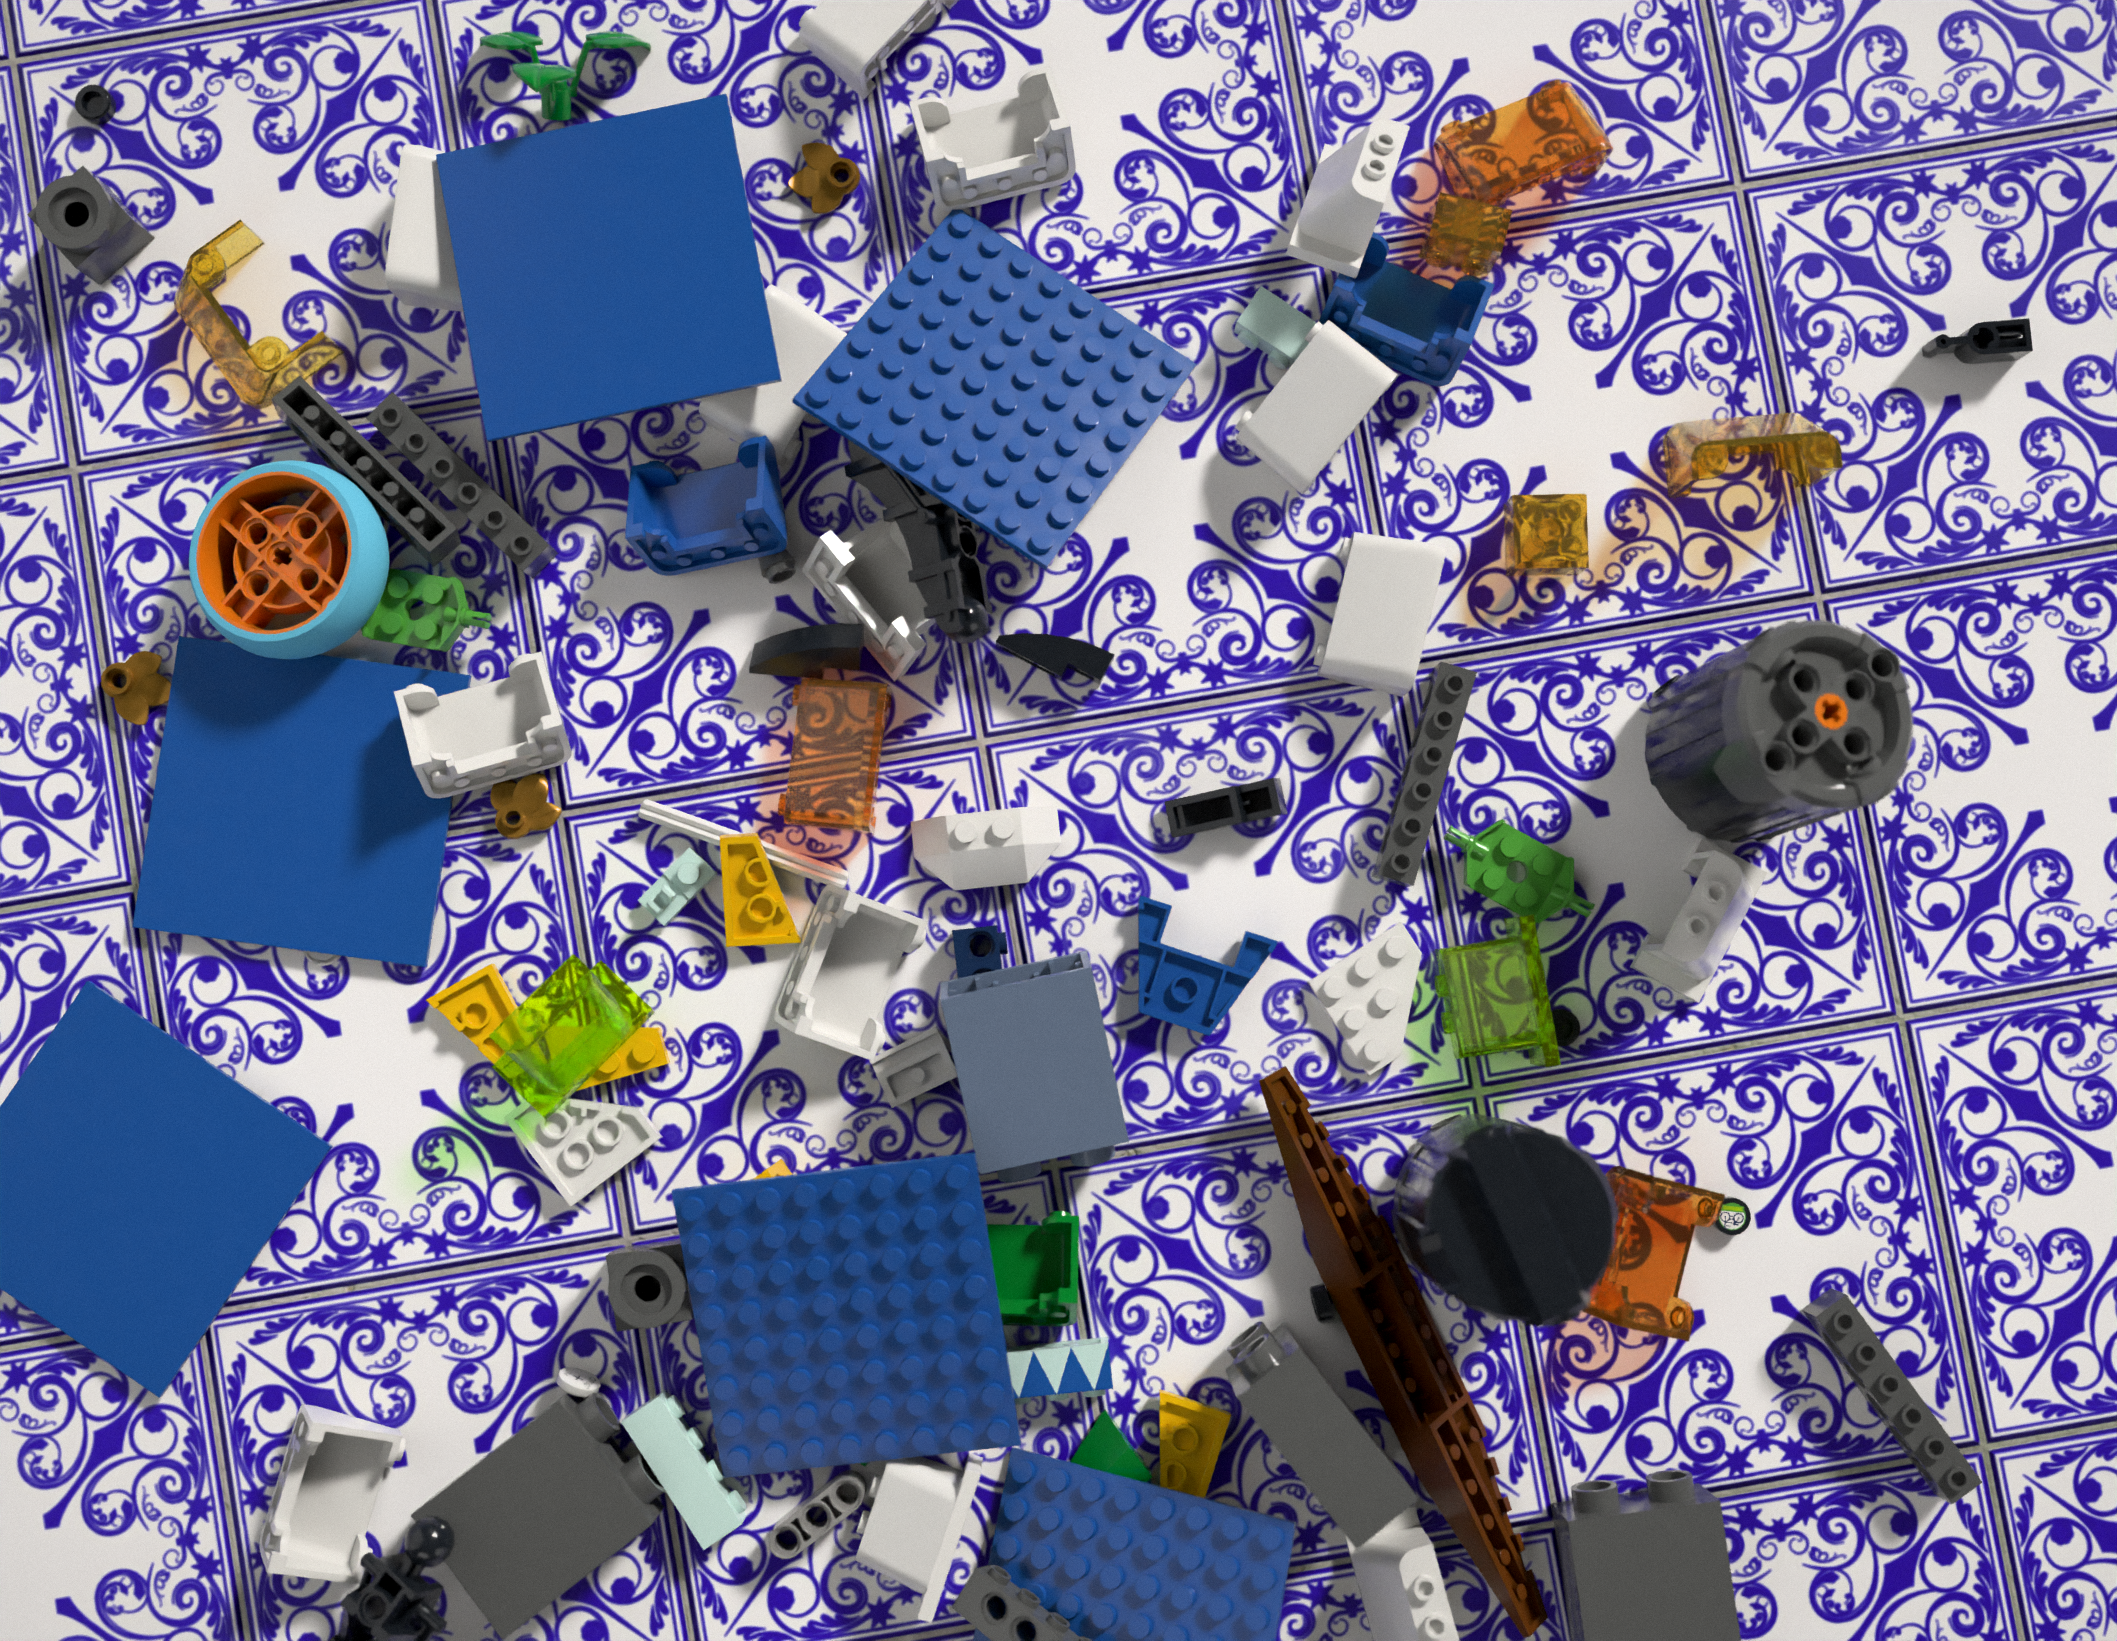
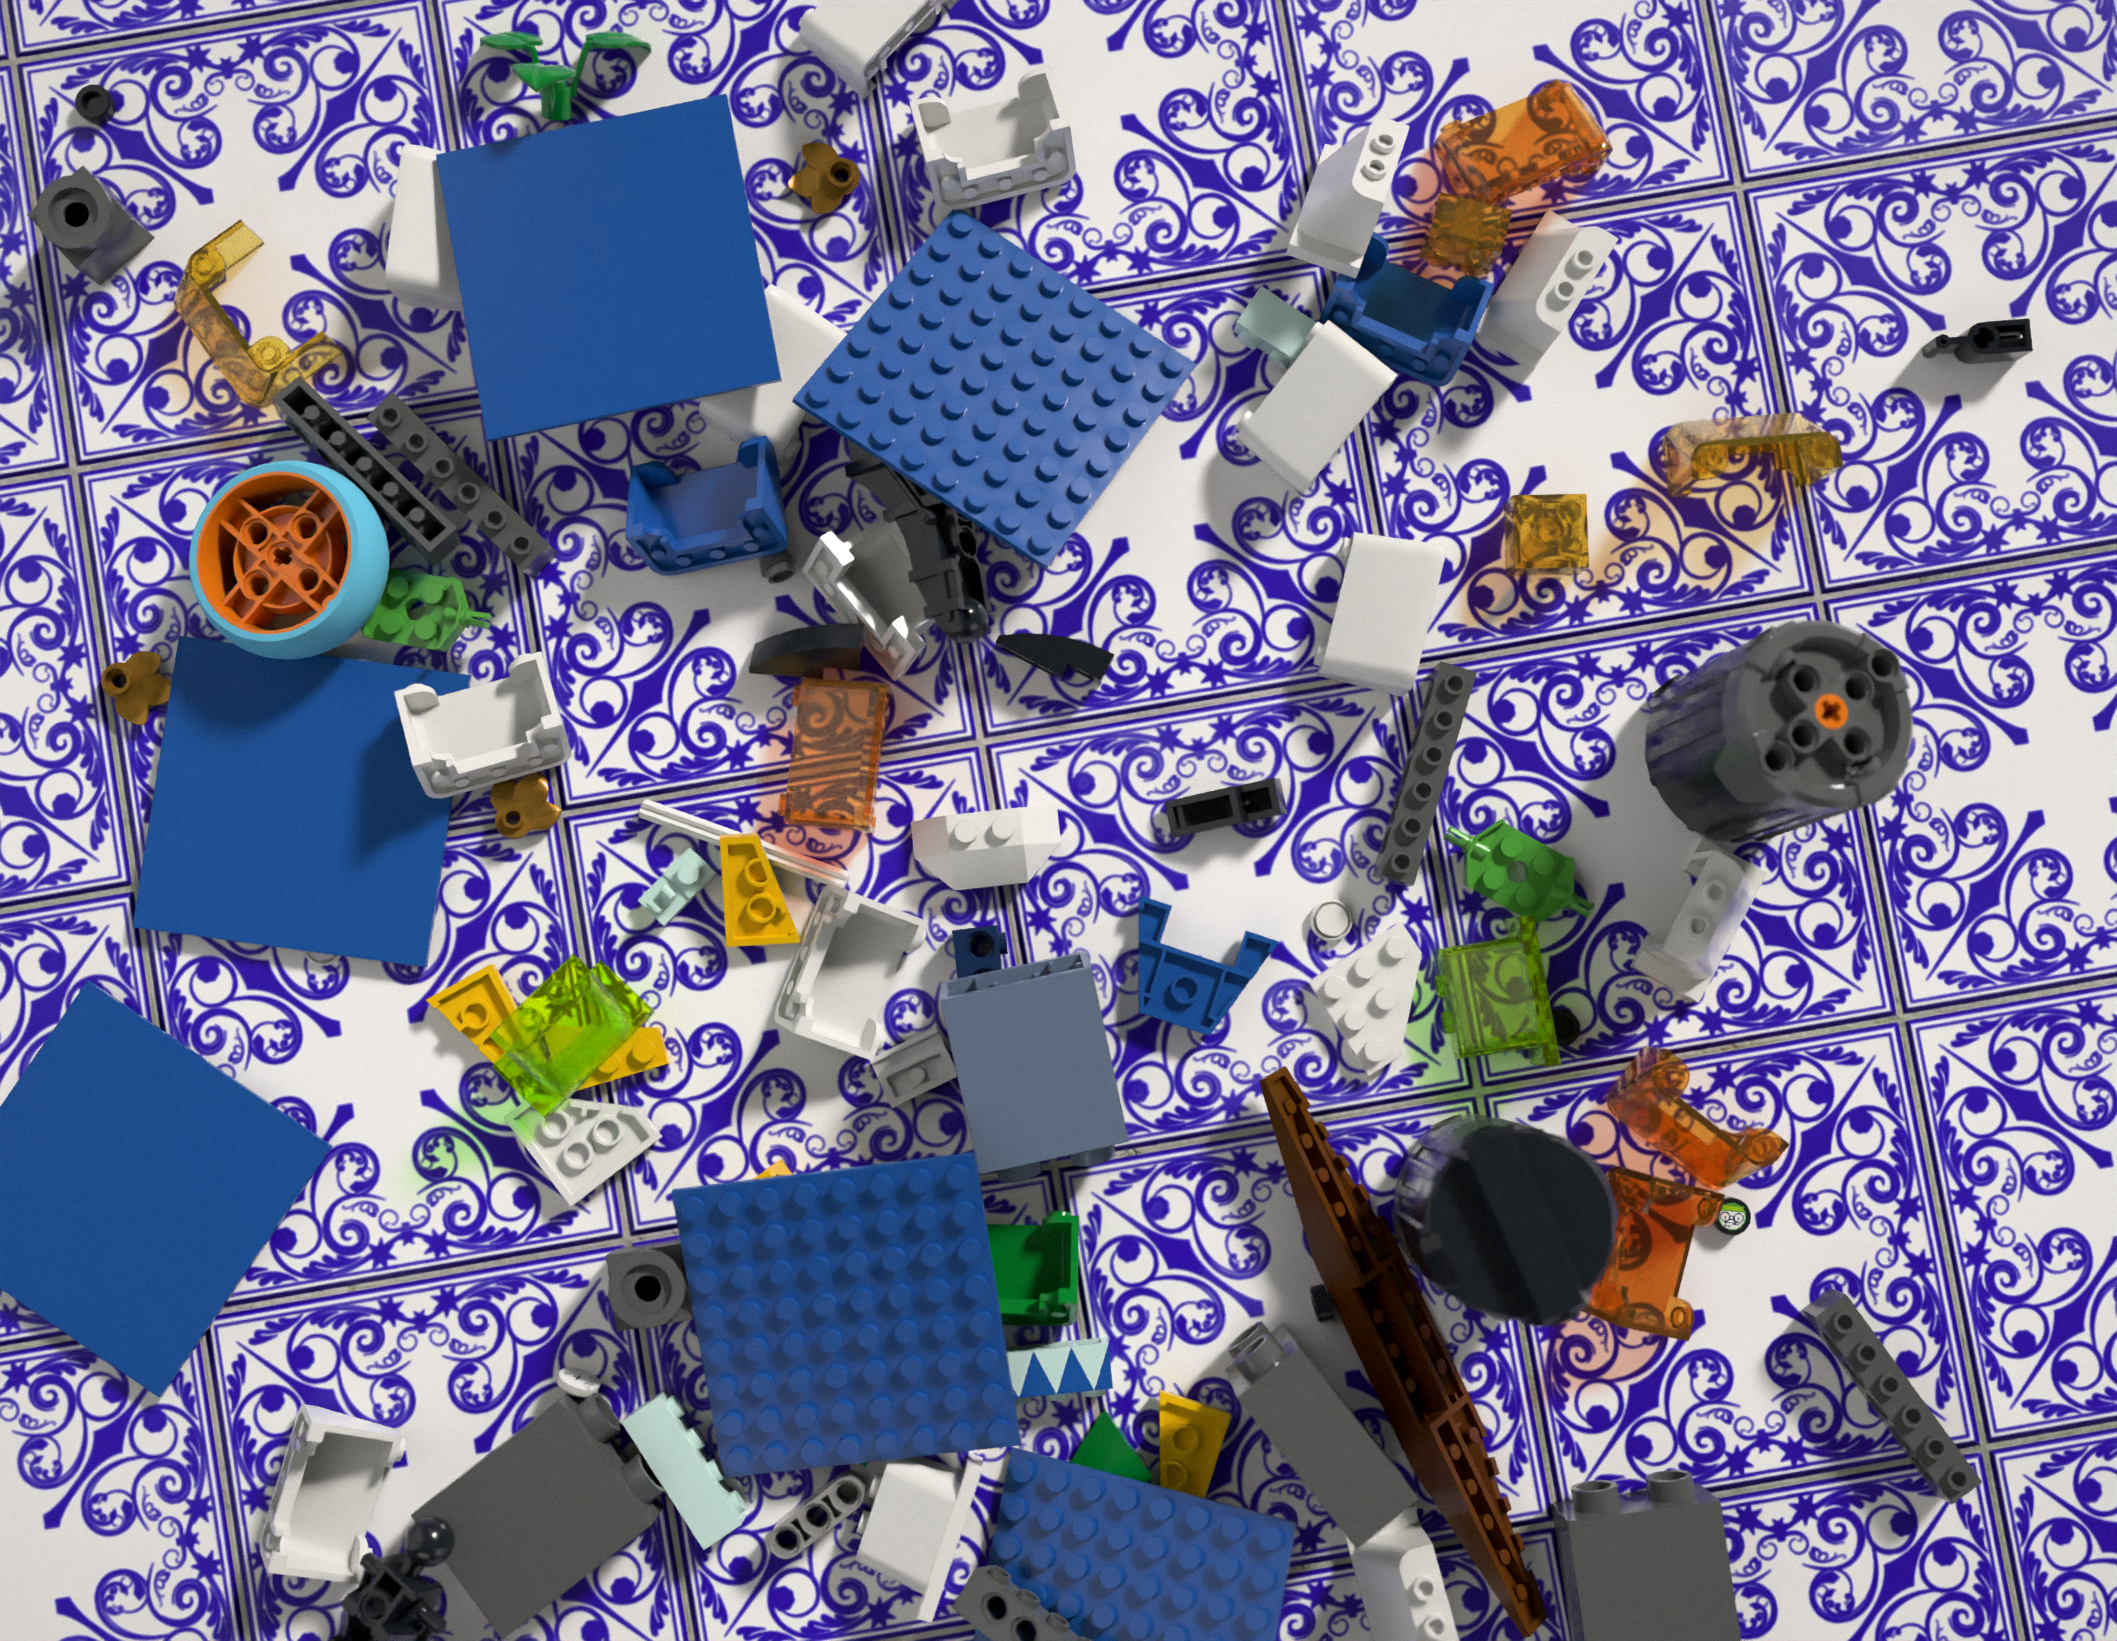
none -> white piece [1310,899,1353,941]
none -> white windscreen [1474,209,1619,372]
none -> clear orange windscreen [1607,1046,1789,1190]

